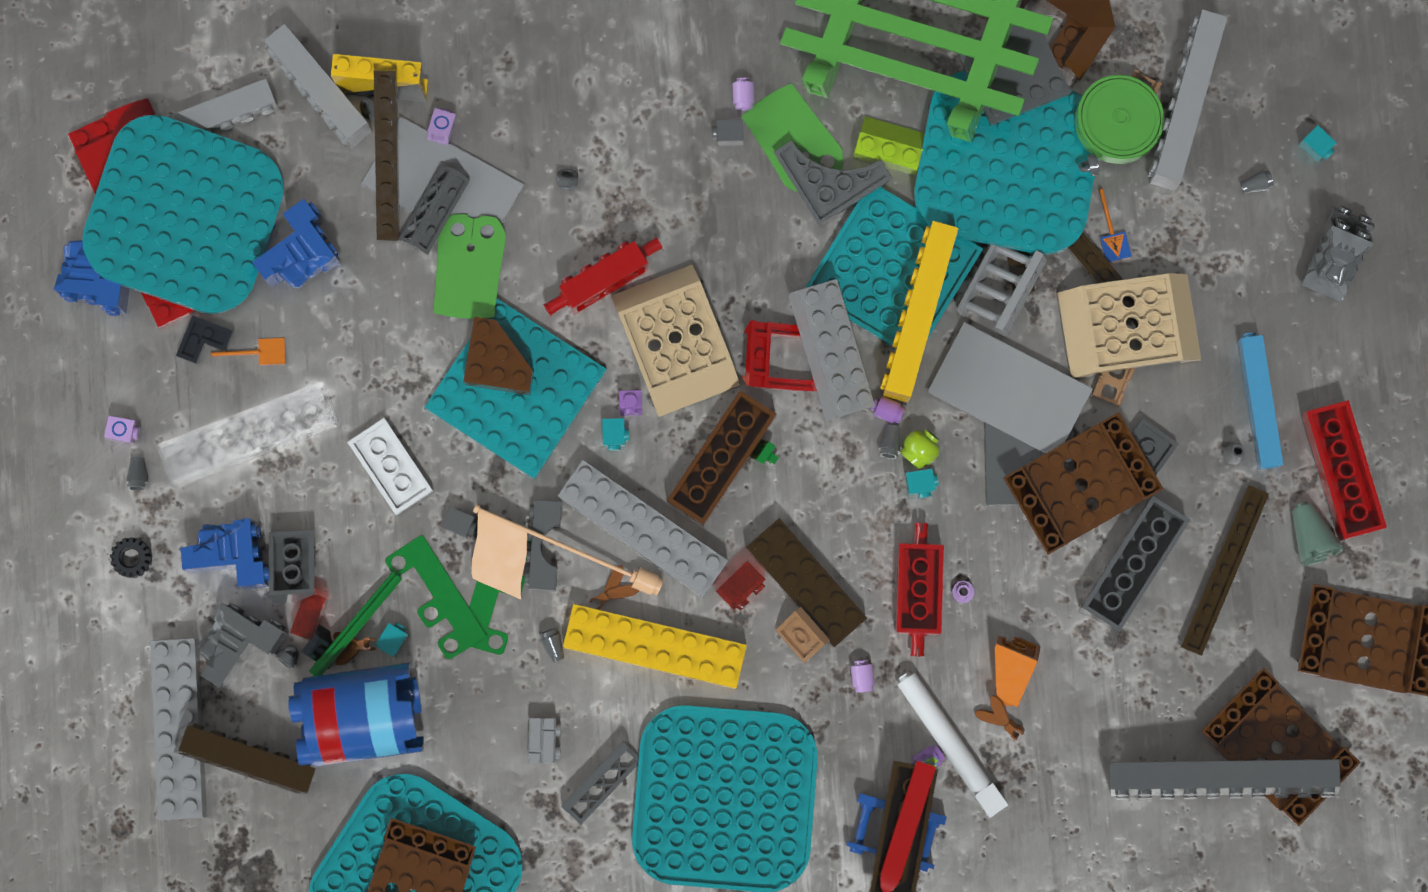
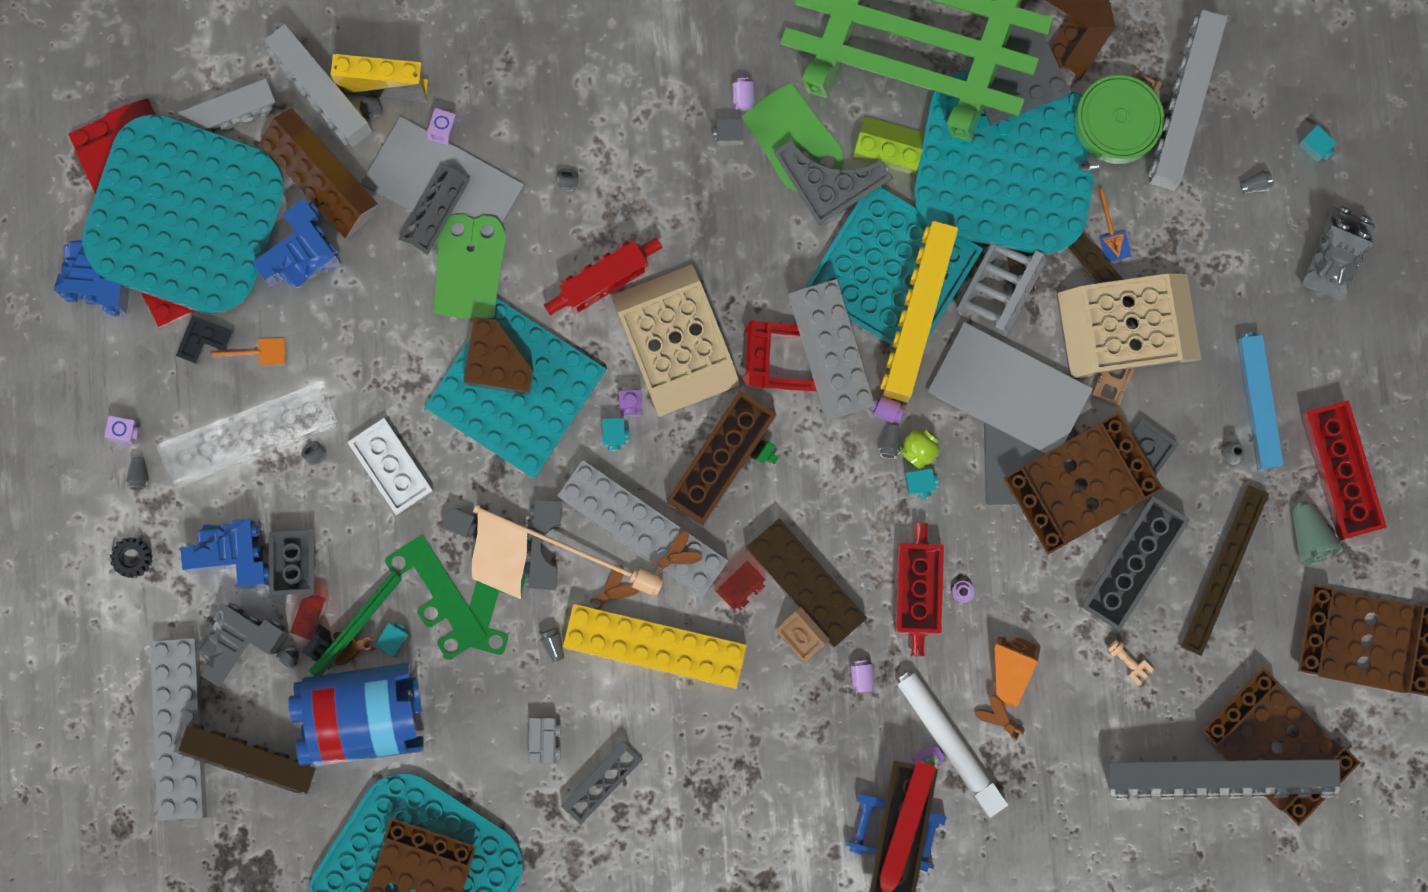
dark brown plate [374,68,400,241] -> none
teal plate [632,705,818,892] -> none
none -> reddish brown brick [259,108,378,238]
none -> dark grey tile [301,441,326,465]
none -> dark orange piece [650,531,703,574]
none -> light nougat hinge [1107,640,1154,686]

